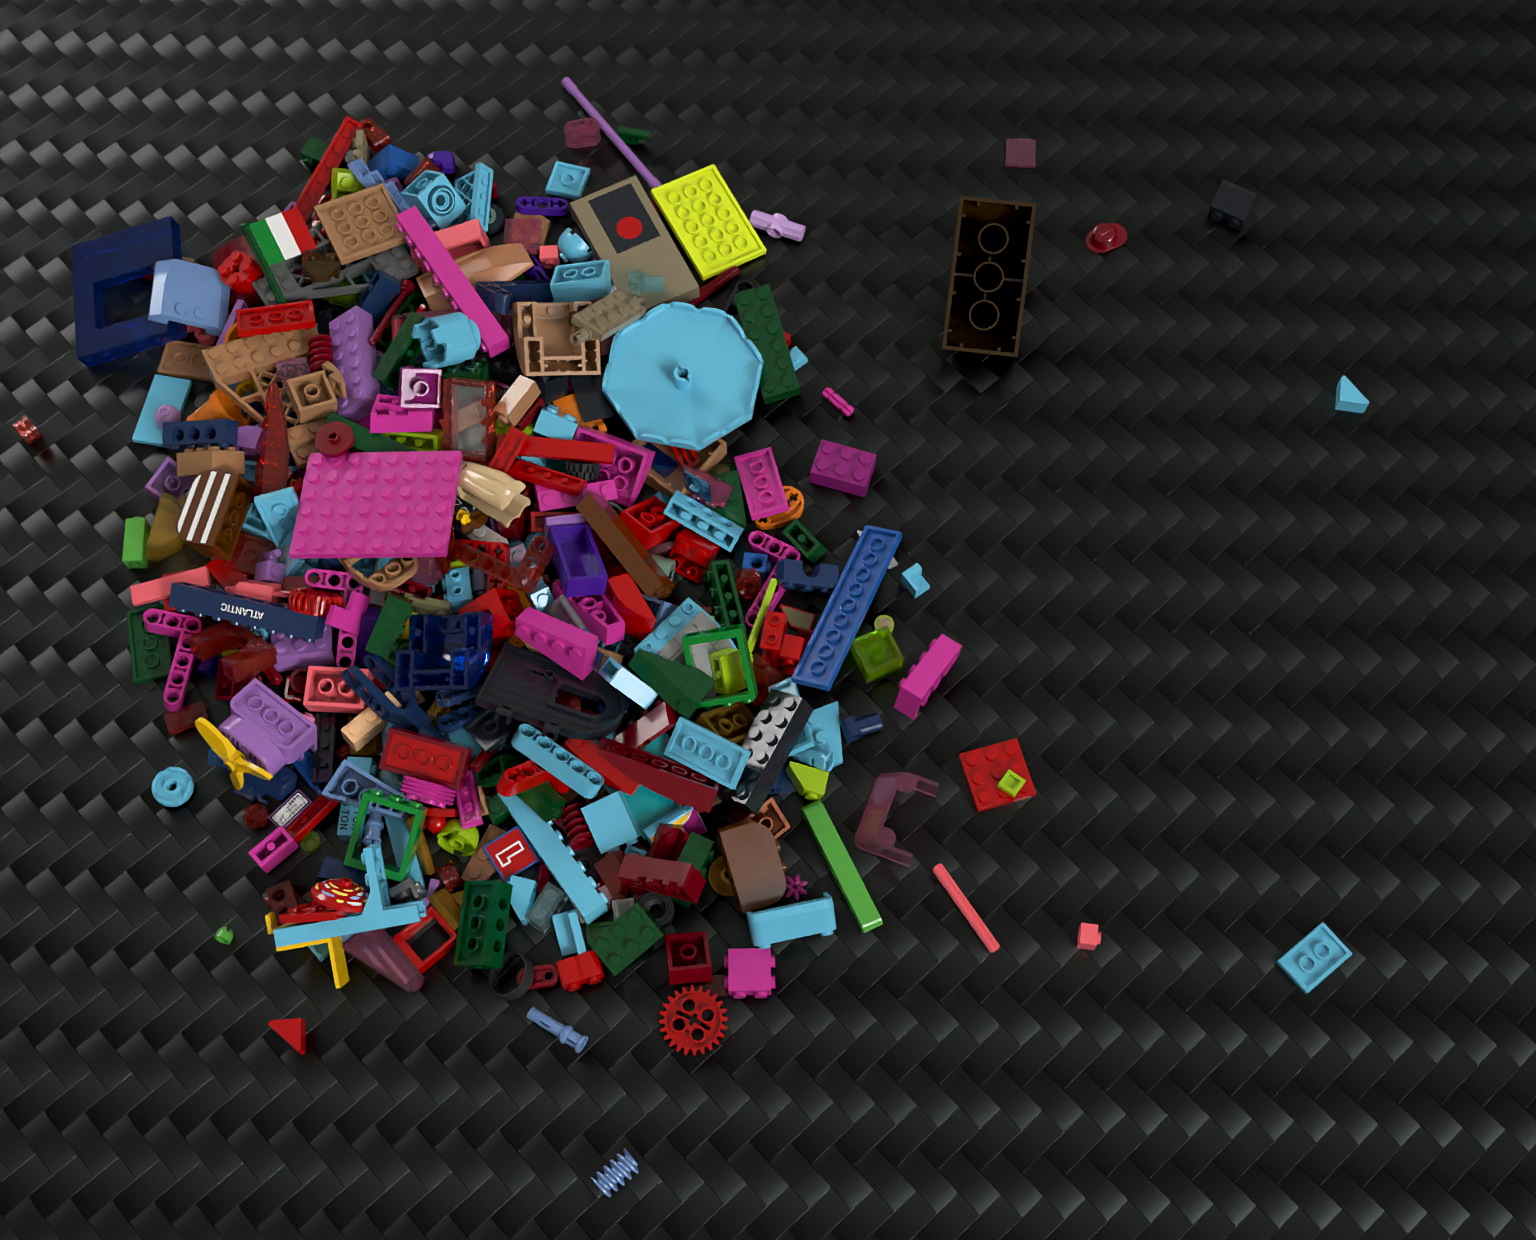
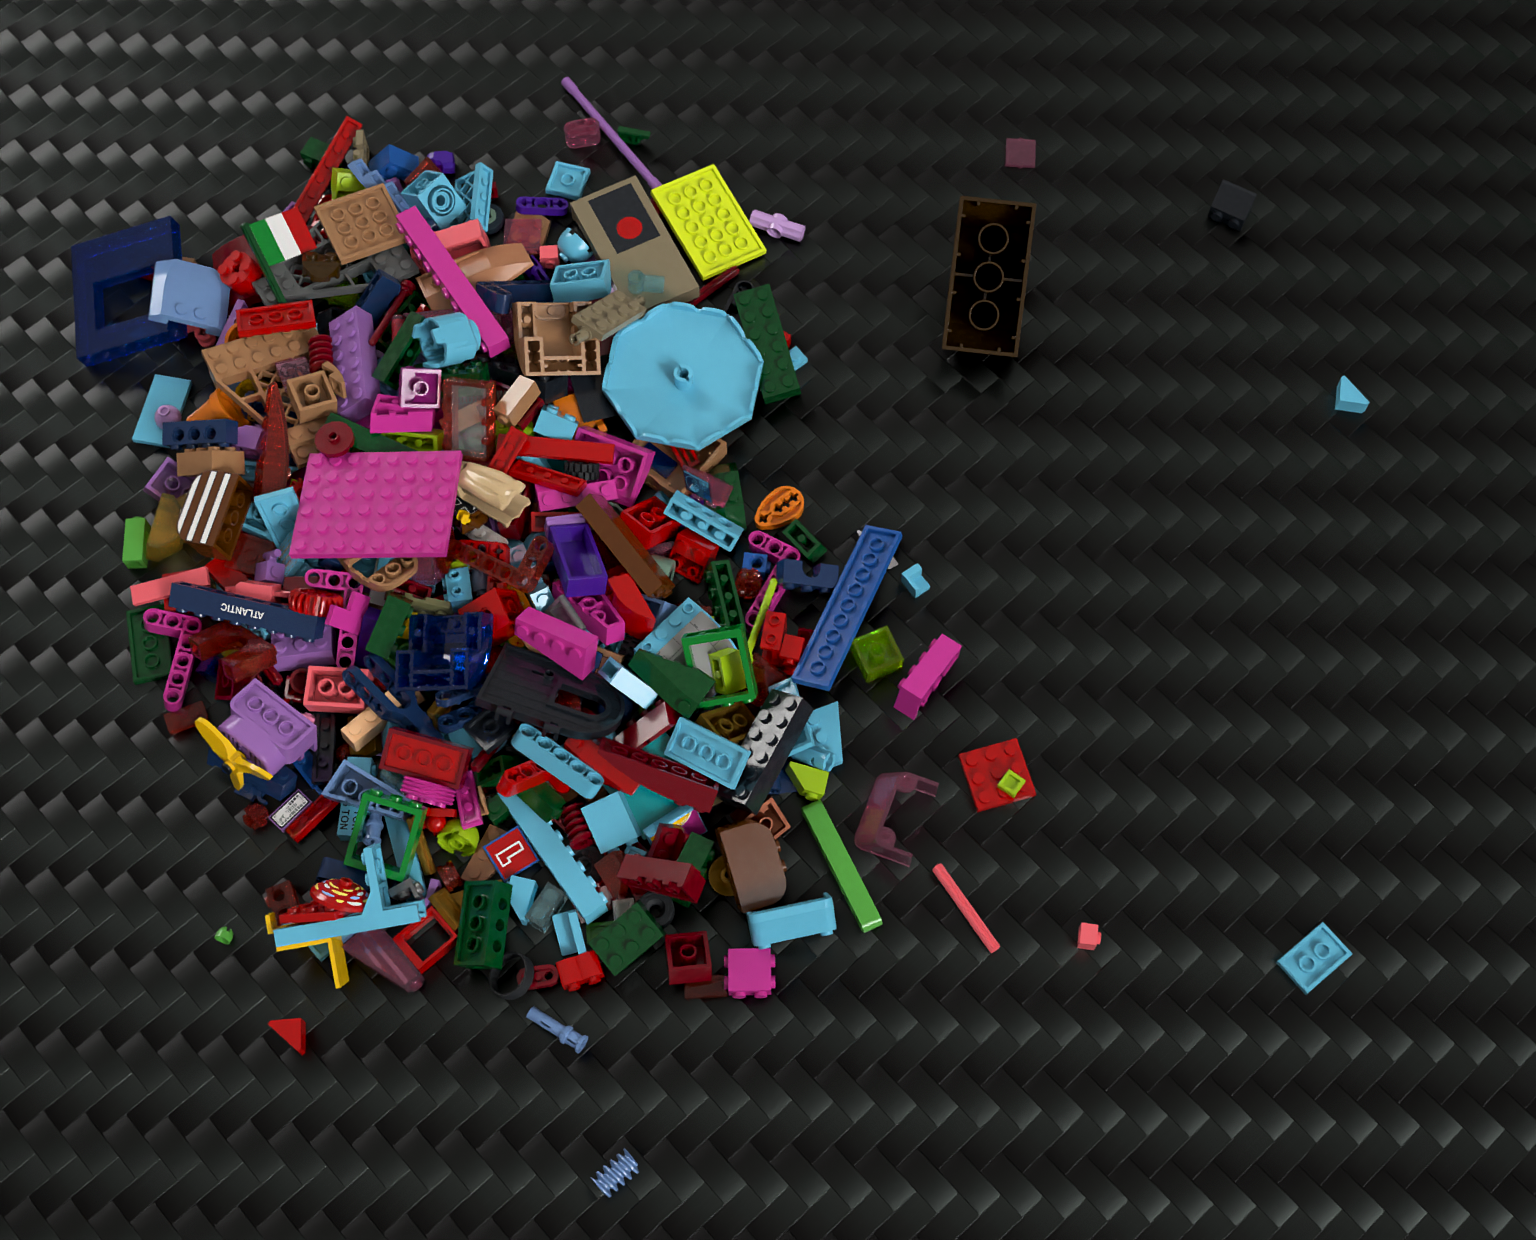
clear red wheel [12,415,42,445] -> none
medium azure plate [151,767,194,807] -> none
medium nougat tile [157,339,214,382] -> none
dark pink brick [248,826,299,874] -> none
clear neon green tile [299,831,321,852] -> none
clear red piece [360,118,392,153] -> none
dark red axle [536,859,551,896] -> none
red gear [659,985,728,1056] -> none
dark pink plate [734,447,789,521] -> none
olive tile [780,604,815,631] -> none
dark pink plant [785,874,808,901] -> none
magenta brick [810,439,877,497] -> none
dark pink axle [822,387,854,416] -> none
dark blue piece [840,712,883,742] -> none
tile [874,615,894,636] -> none
dark red piece [1086,223,1127,253] -> none

